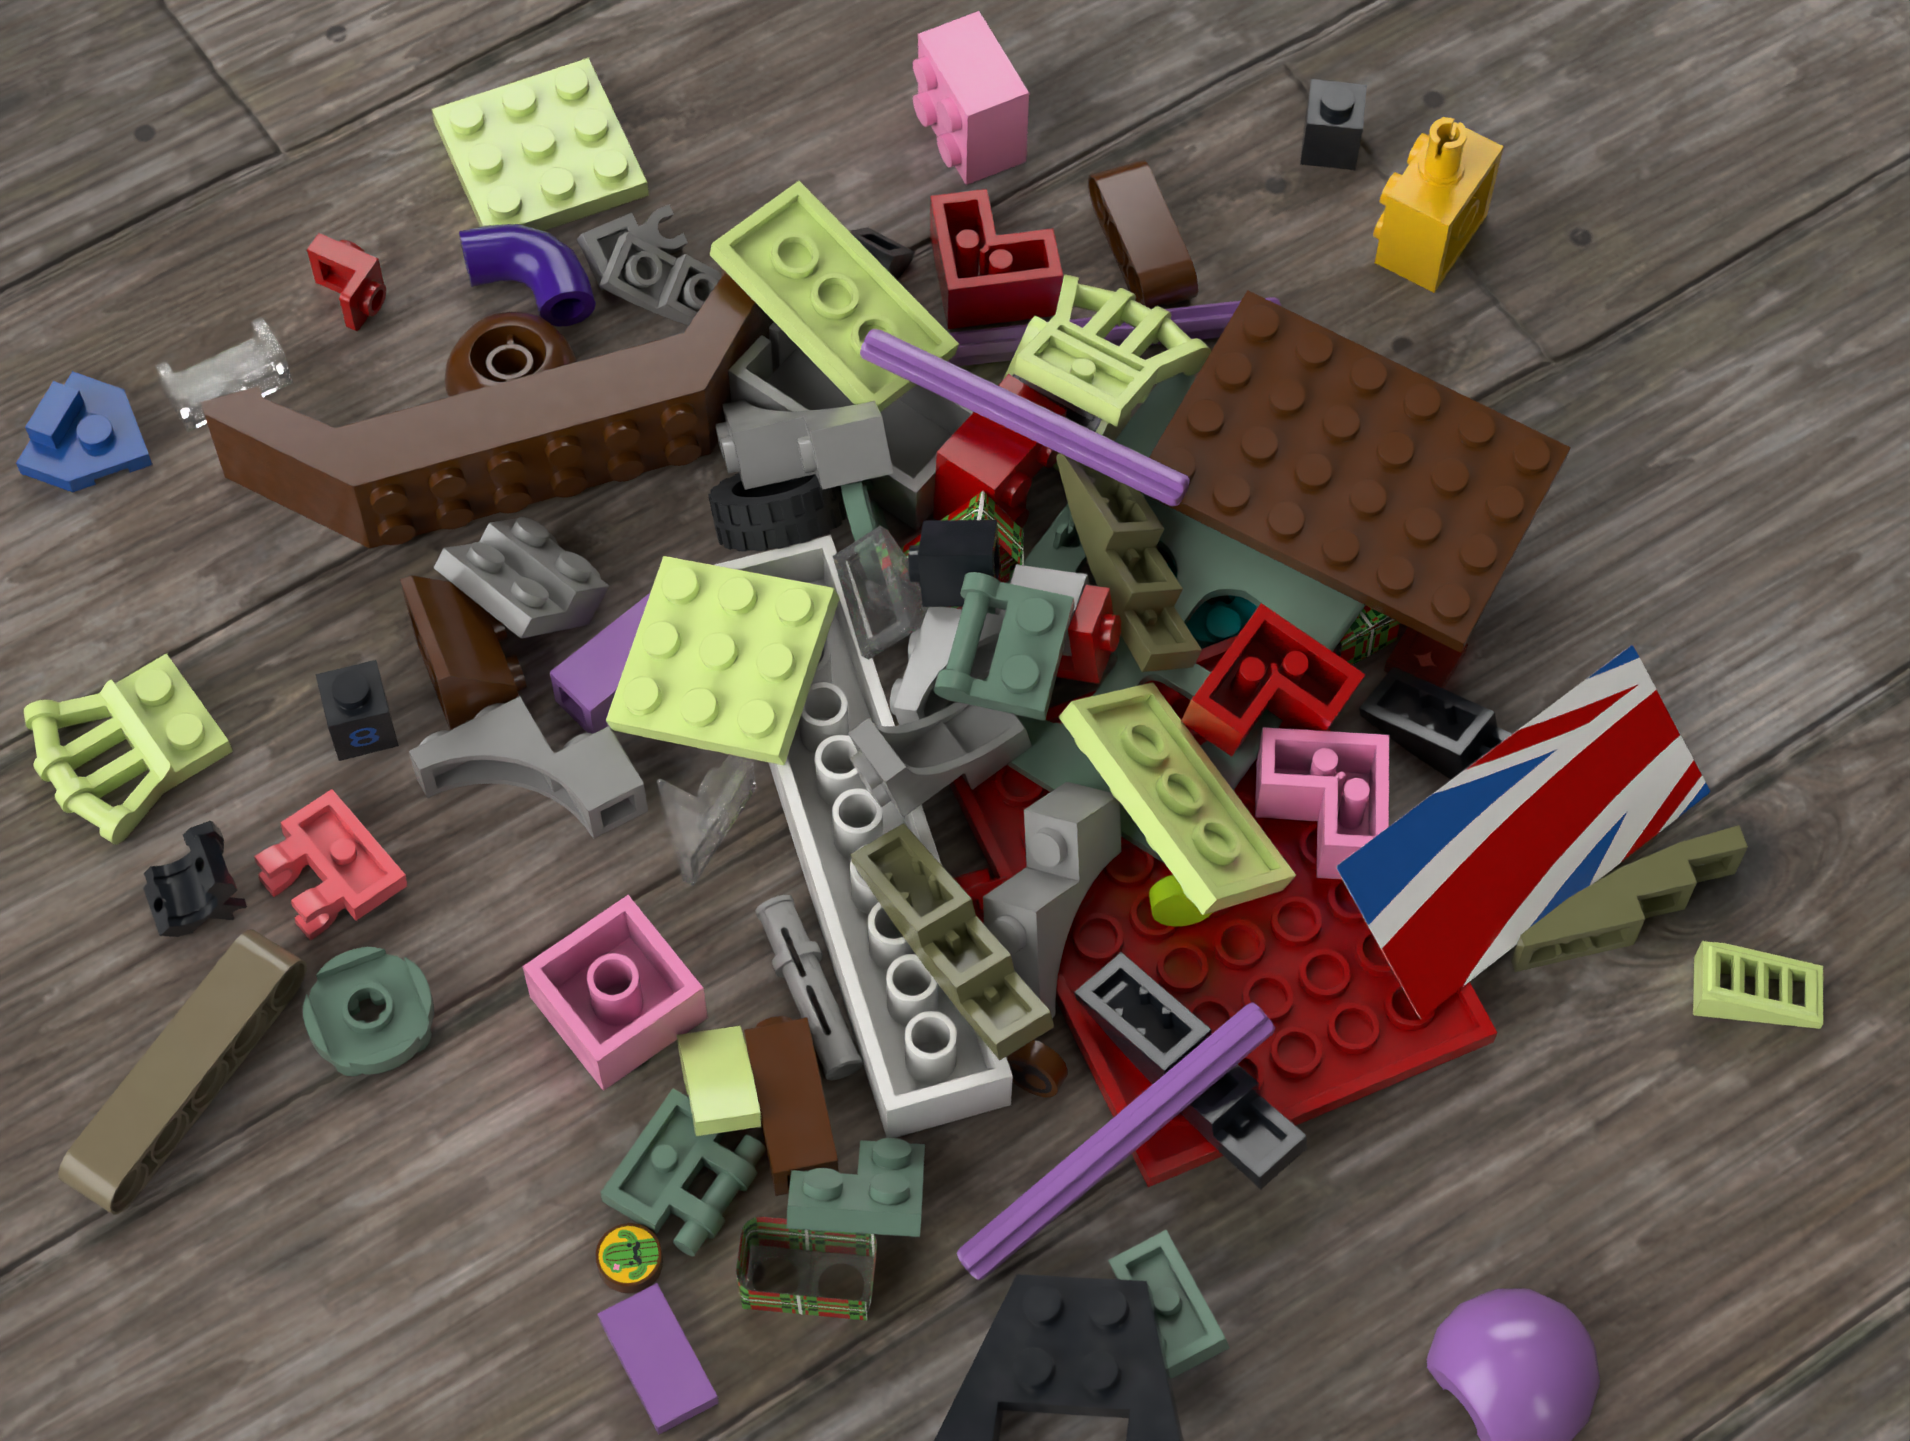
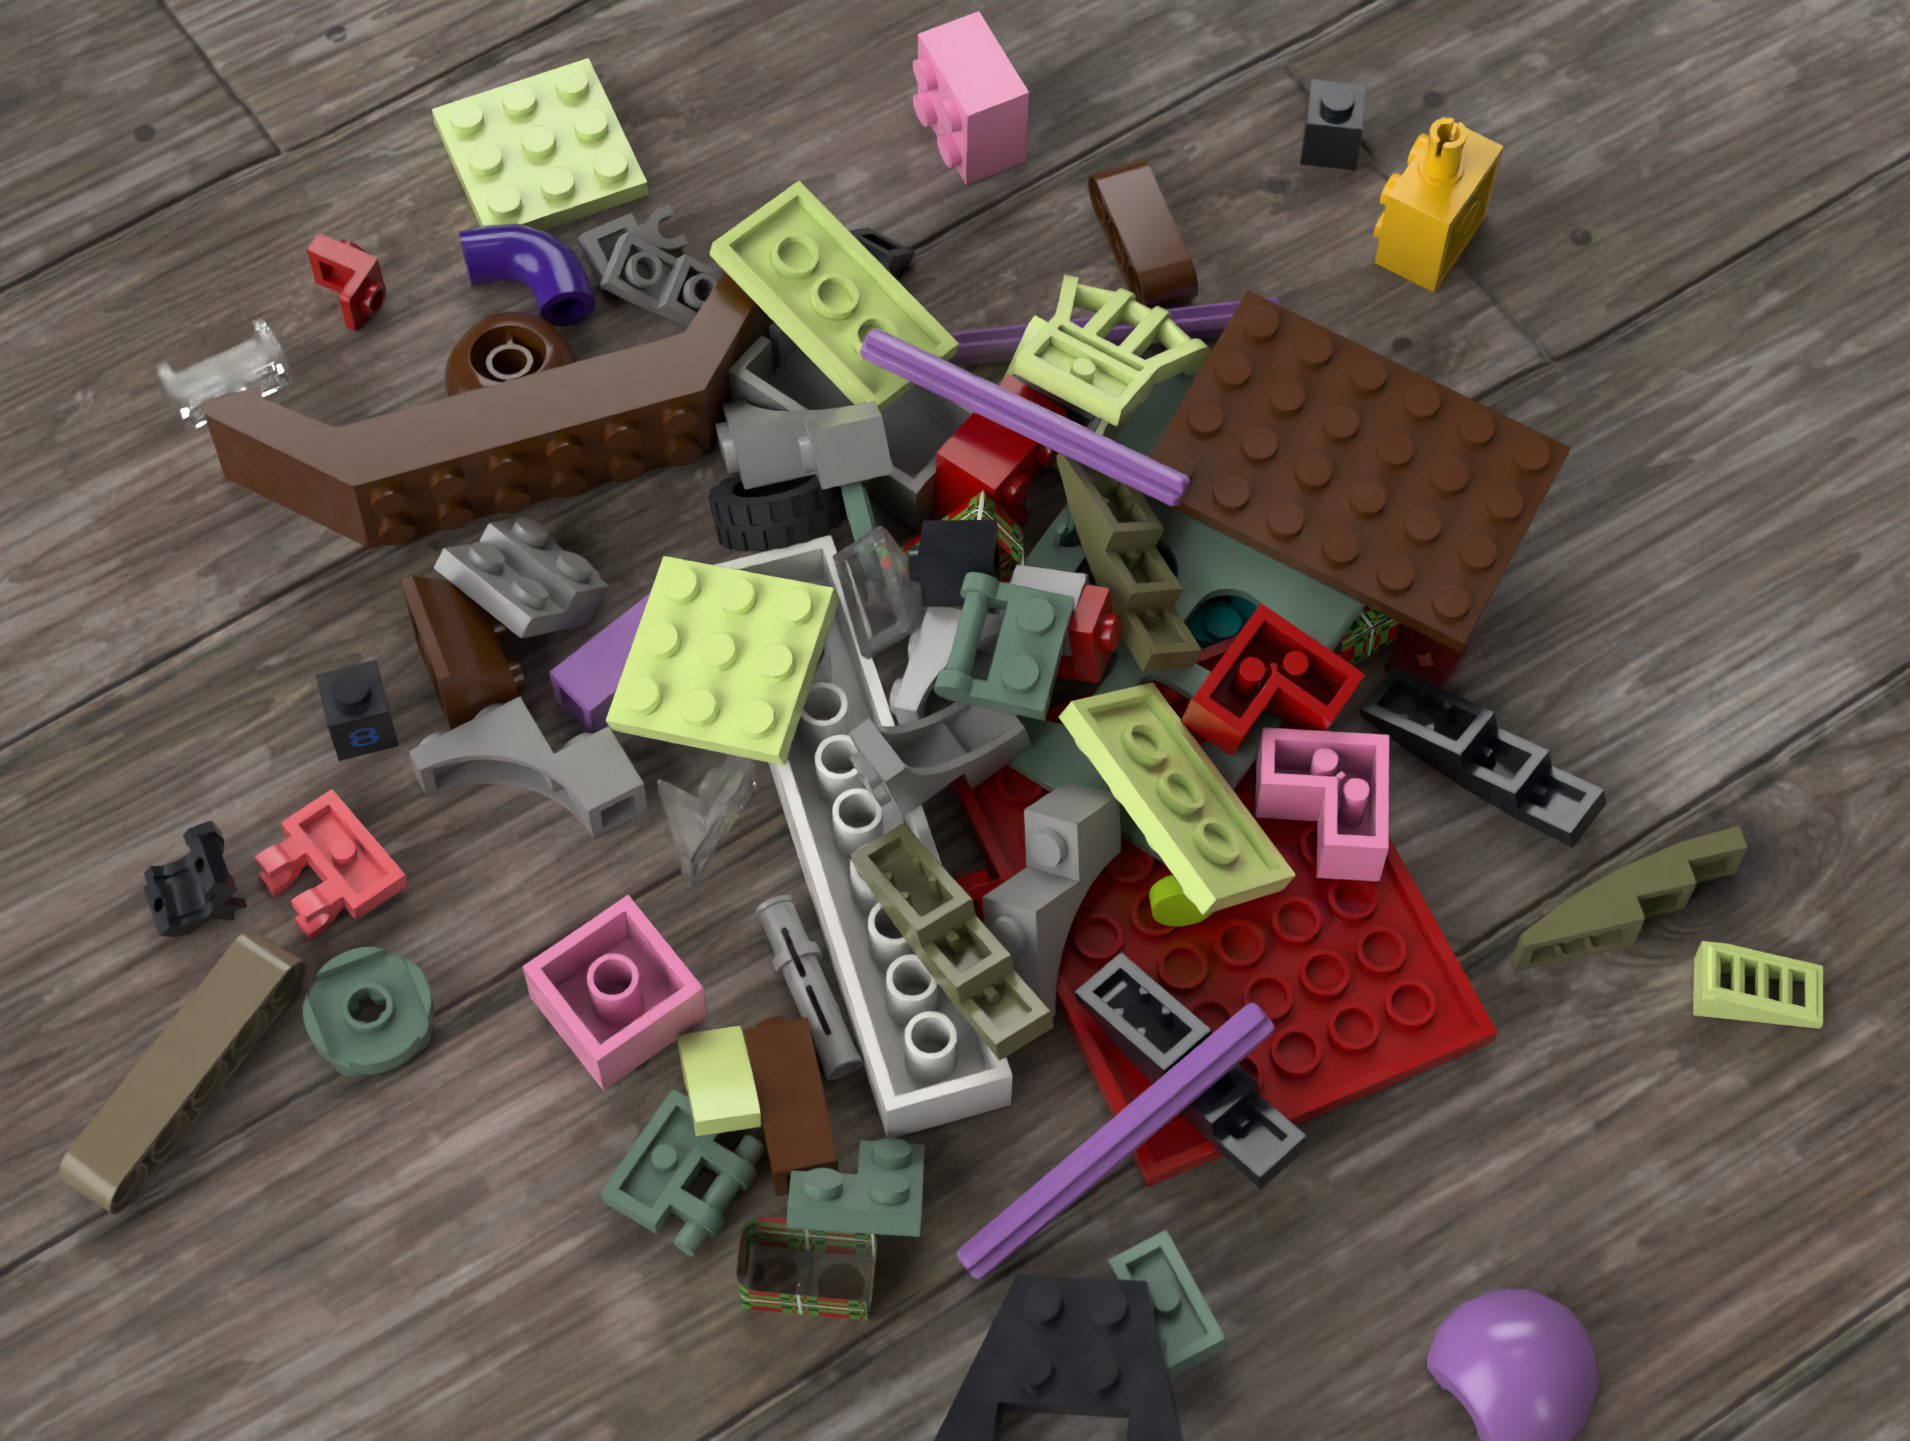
plate [16,371,153,492] -> none
yellowish green plate [24,653,233,844] -> none
tile [596,1223,663,1294] -> none
medium lavender tile [598,1283,719,1434] -> none
red brick [930,189,1063,329] -> none
reddish brown tile [1006,1040,1068,1097] -> none
sticker [1336,645,1710,1018] -> none

